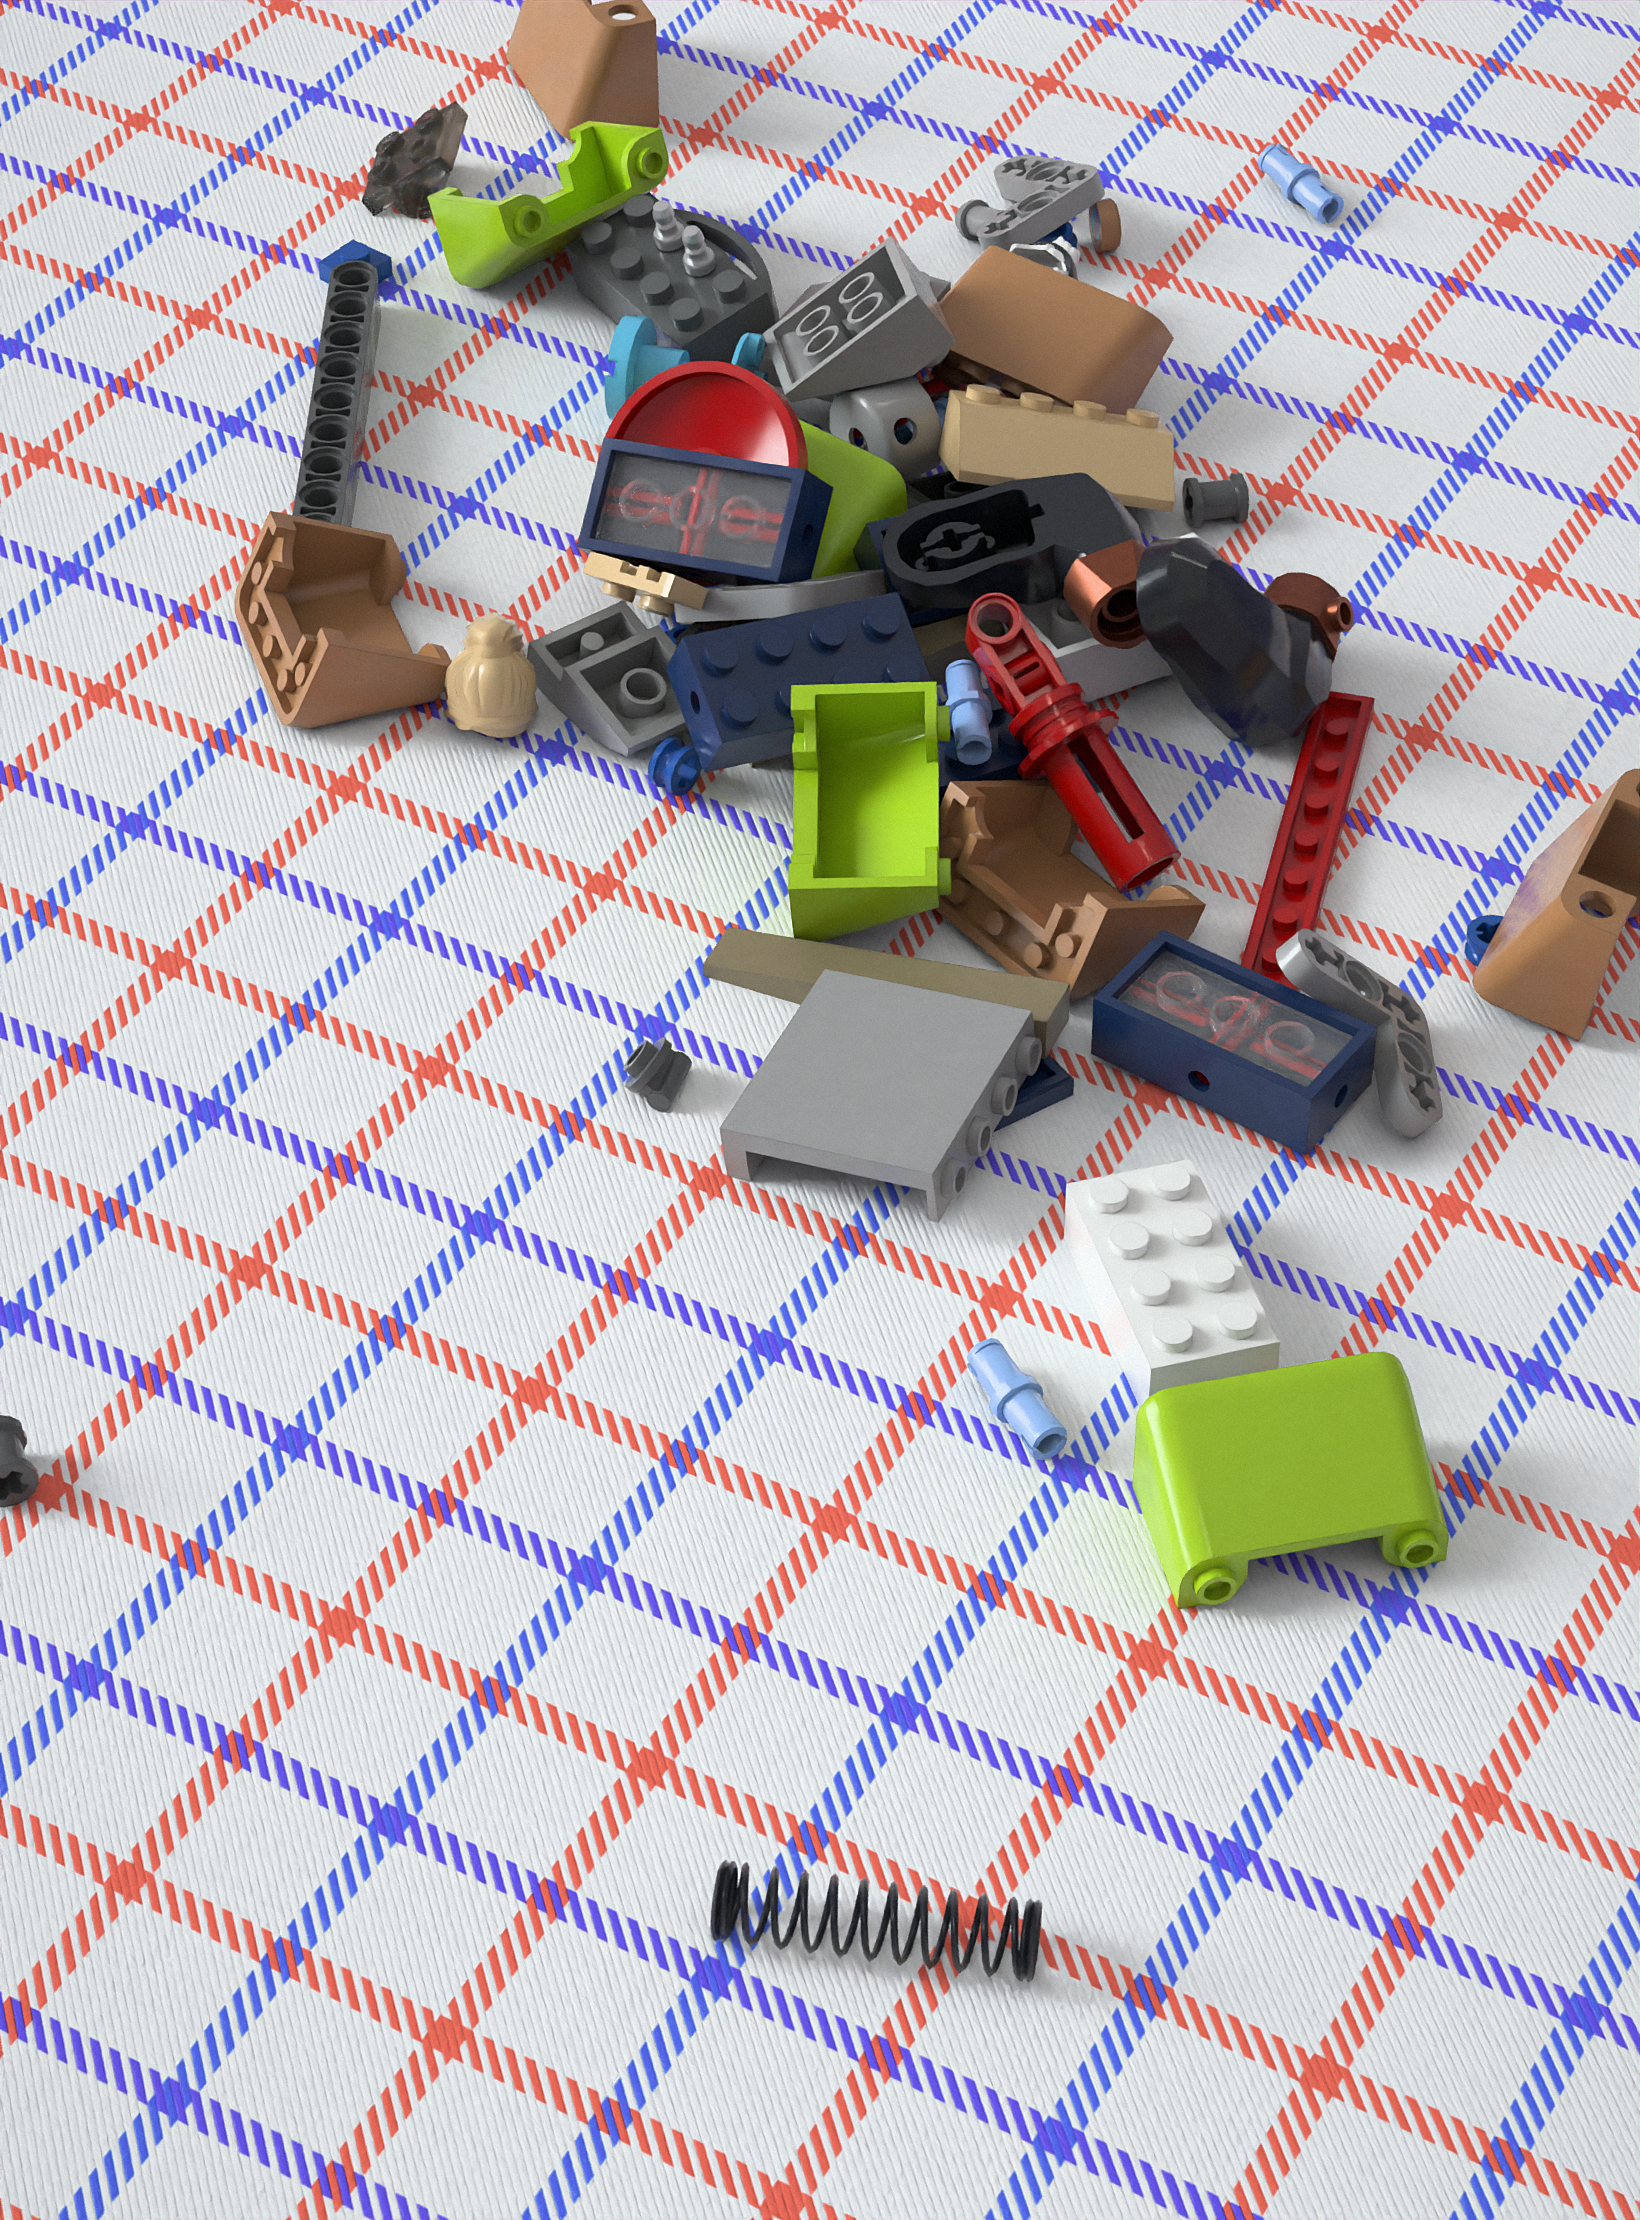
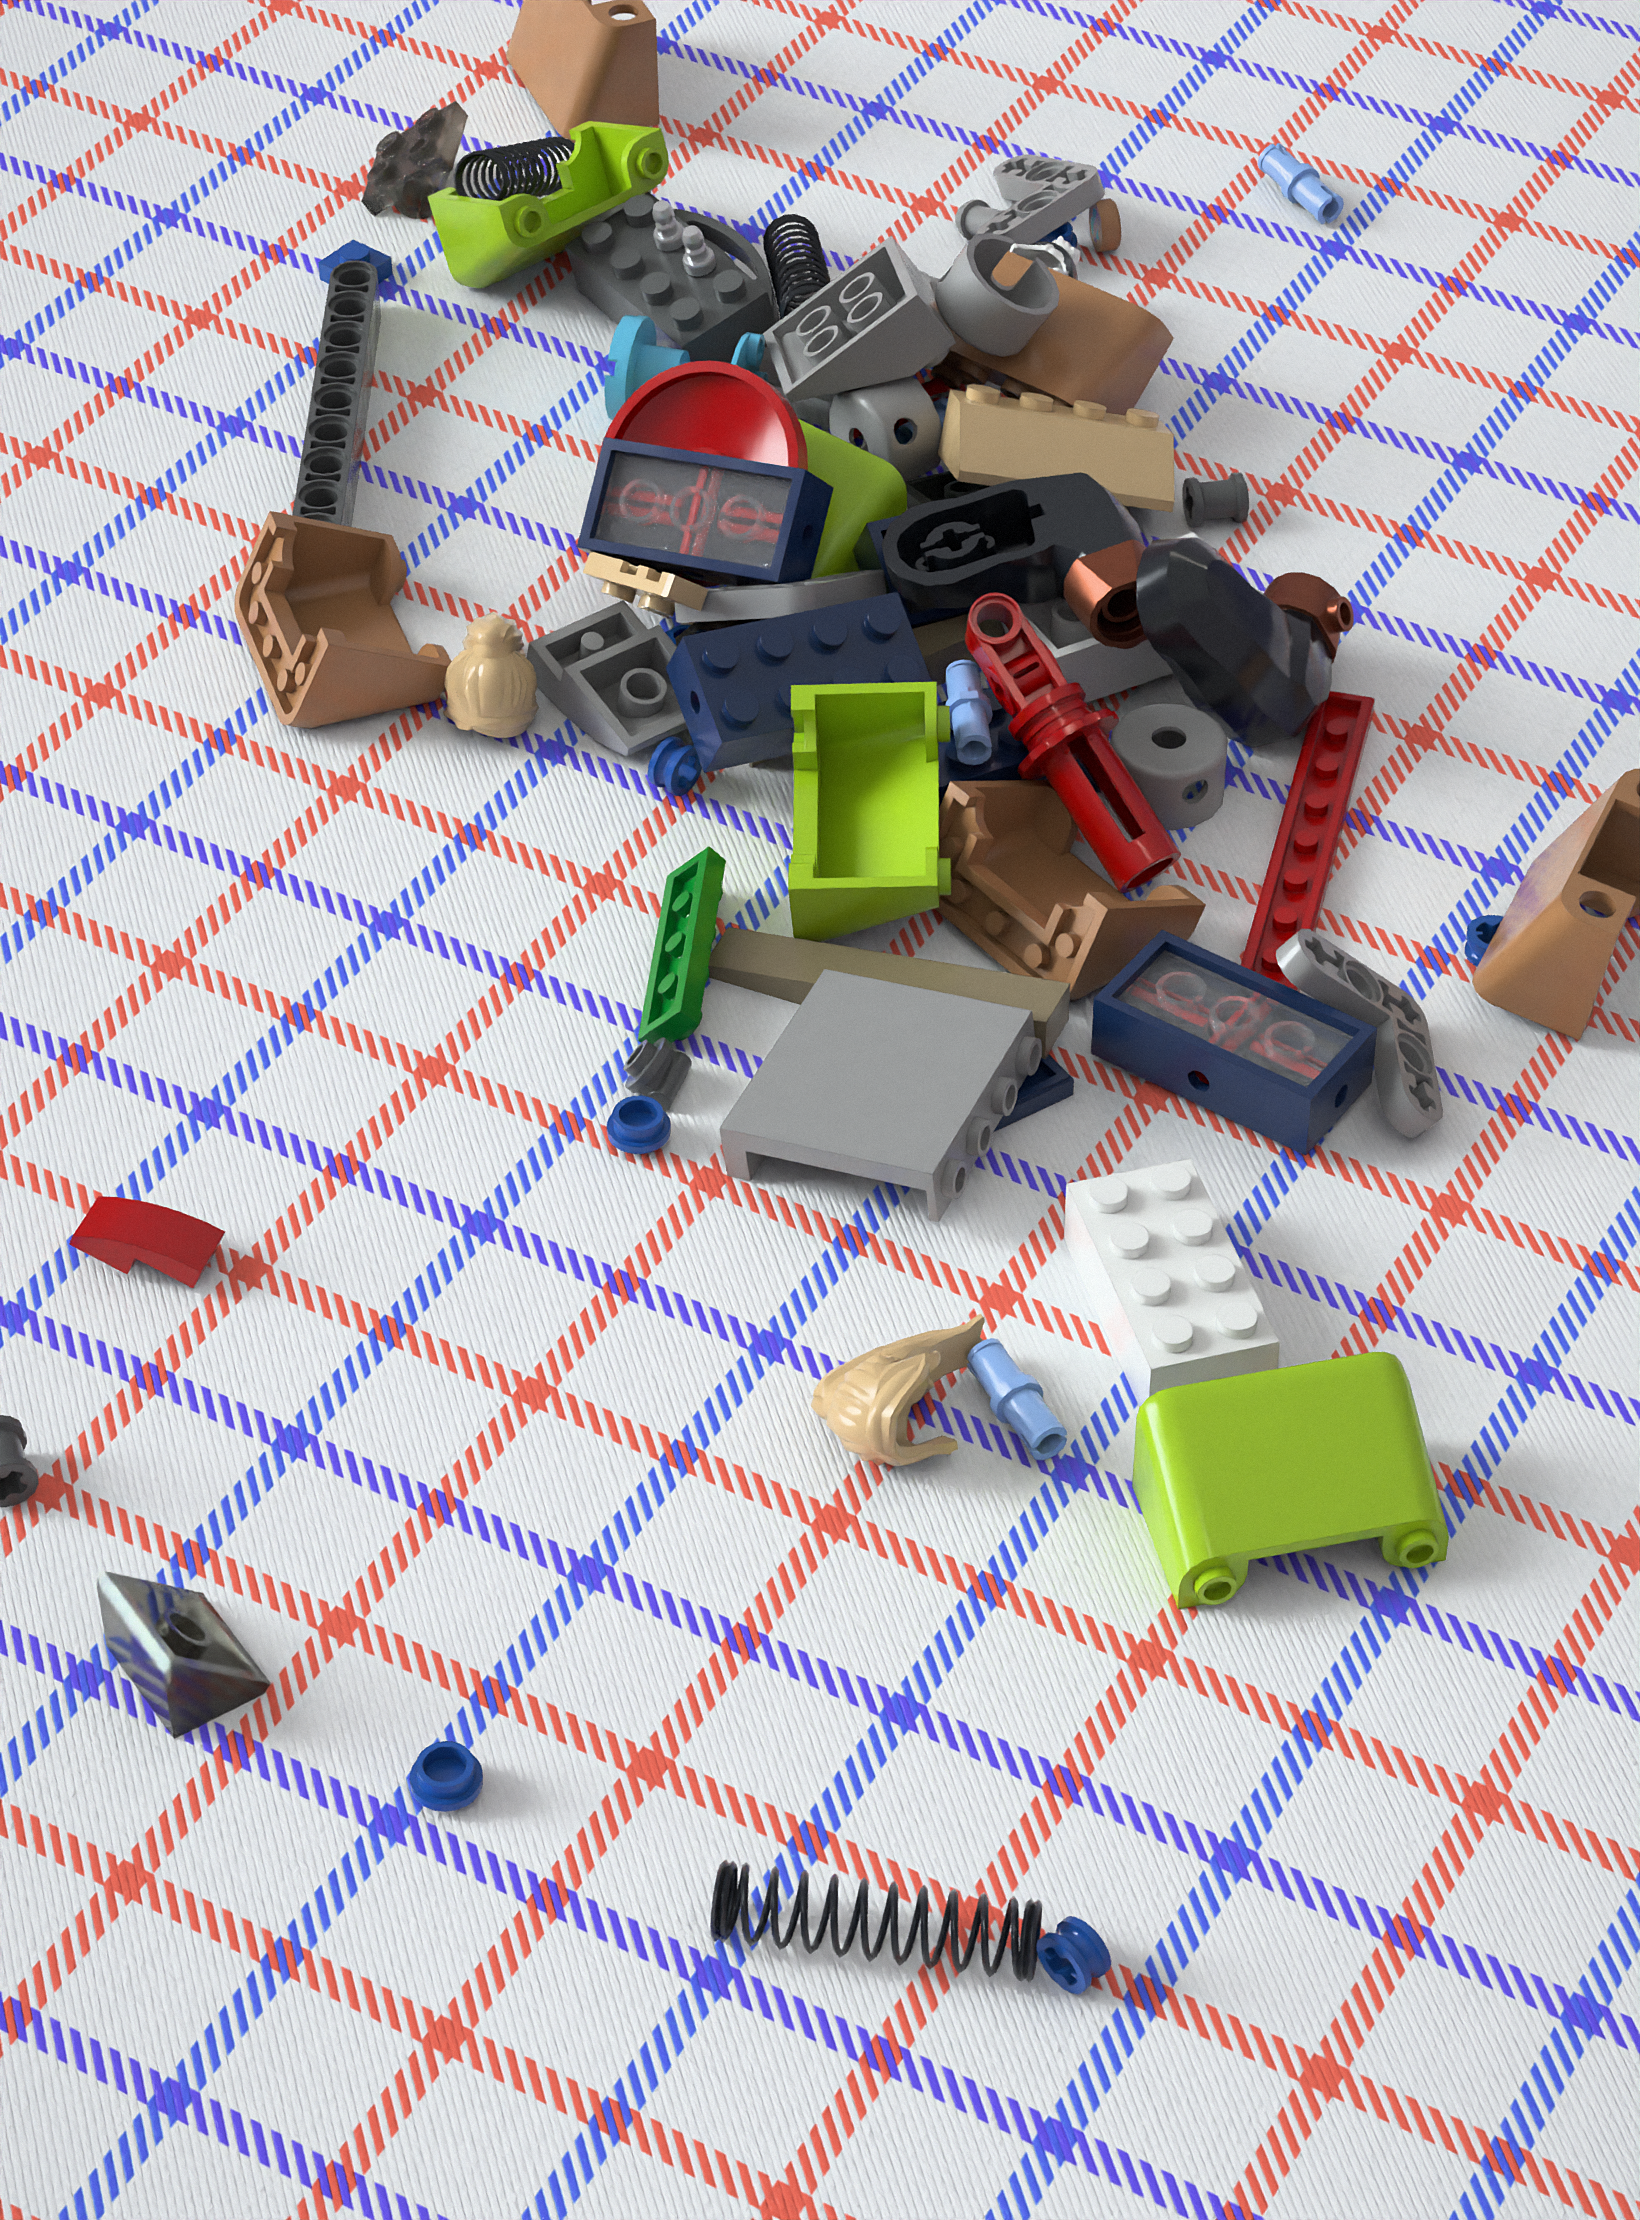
none -> red slope [69,1196,226,1289]
none -> clear smoke slope [96,1571,271,1739]
none -> blue plate [410,1741,483,1812]
none -> black piece [454,137,575,201]
none -> blue plate [607,1096,671,1154]
none -> green plate [638,846,726,1044]
none -> black piece [763,214,831,319]
none -> tan hair [811,1314,985,1466]
none -> light grey piece [935,233,1059,357]
none -> blue bush [1036,1916,1112,1994]
none -> light grey piece [1110,703,1228,830]

